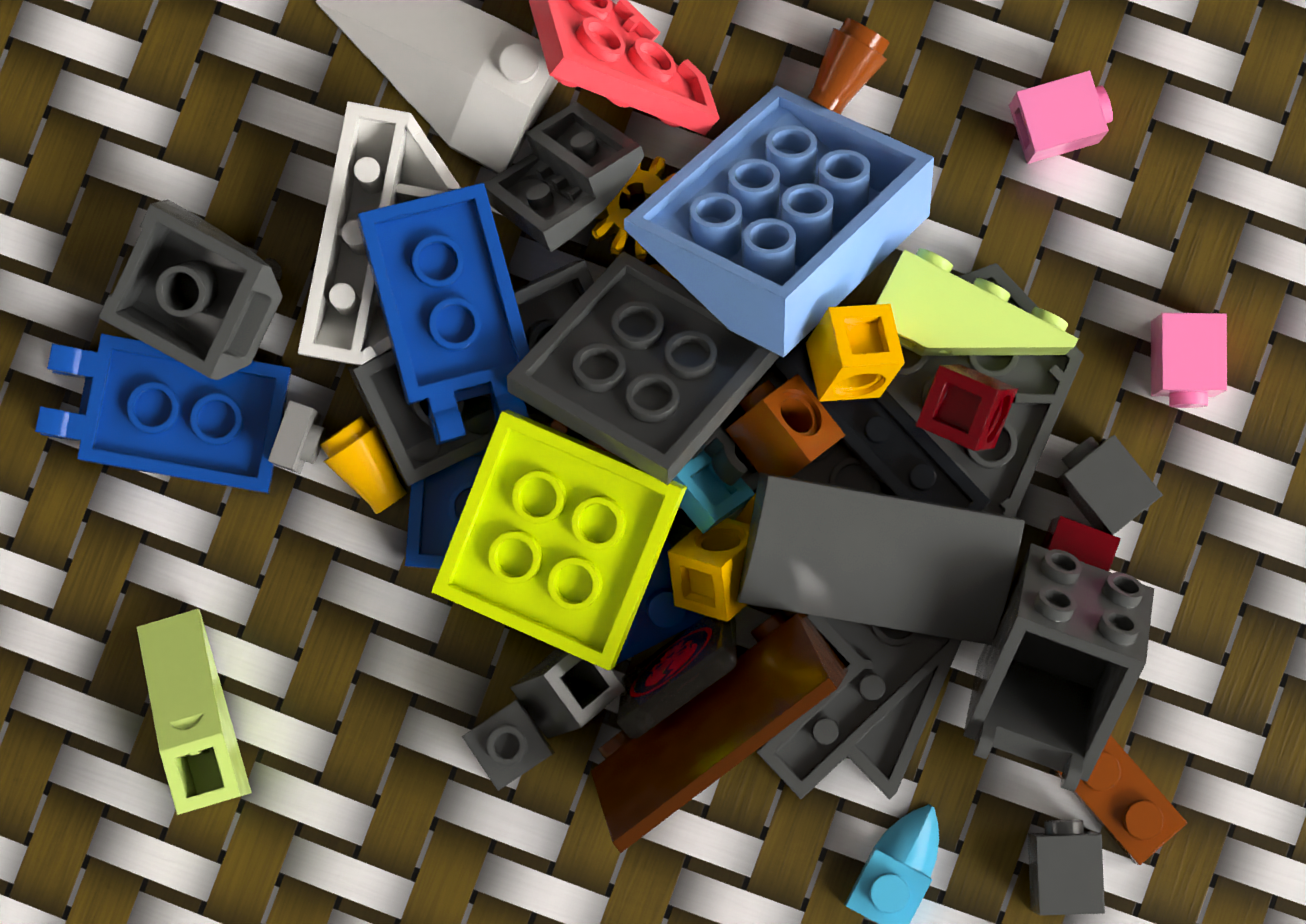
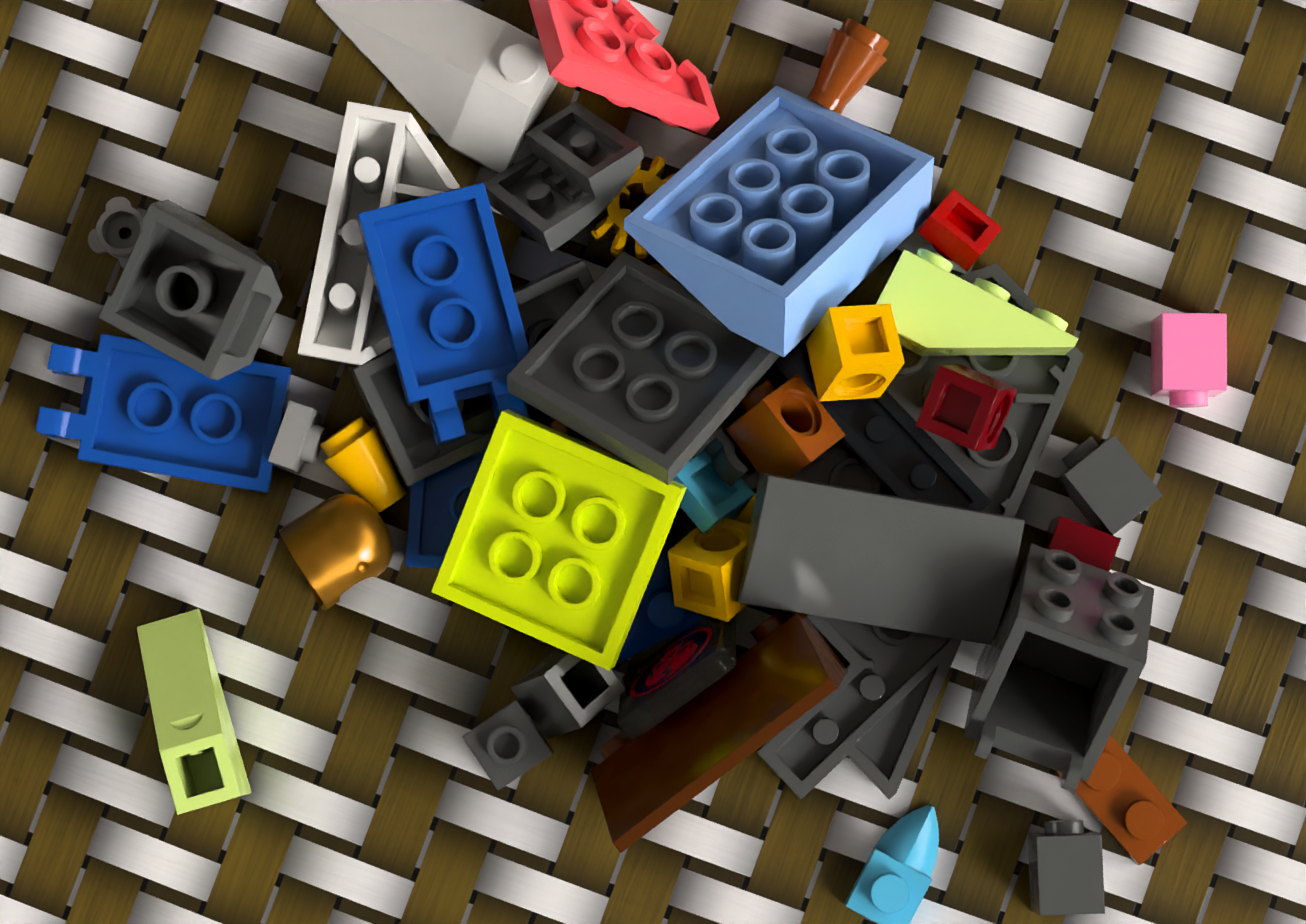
bright pink brick [1009,70,1113,164] -> none
none -> light grey plate [88,197,145,268]
none -> pearl gold helmet [279,493,393,610]
none -> red plate [918,189,1003,272]

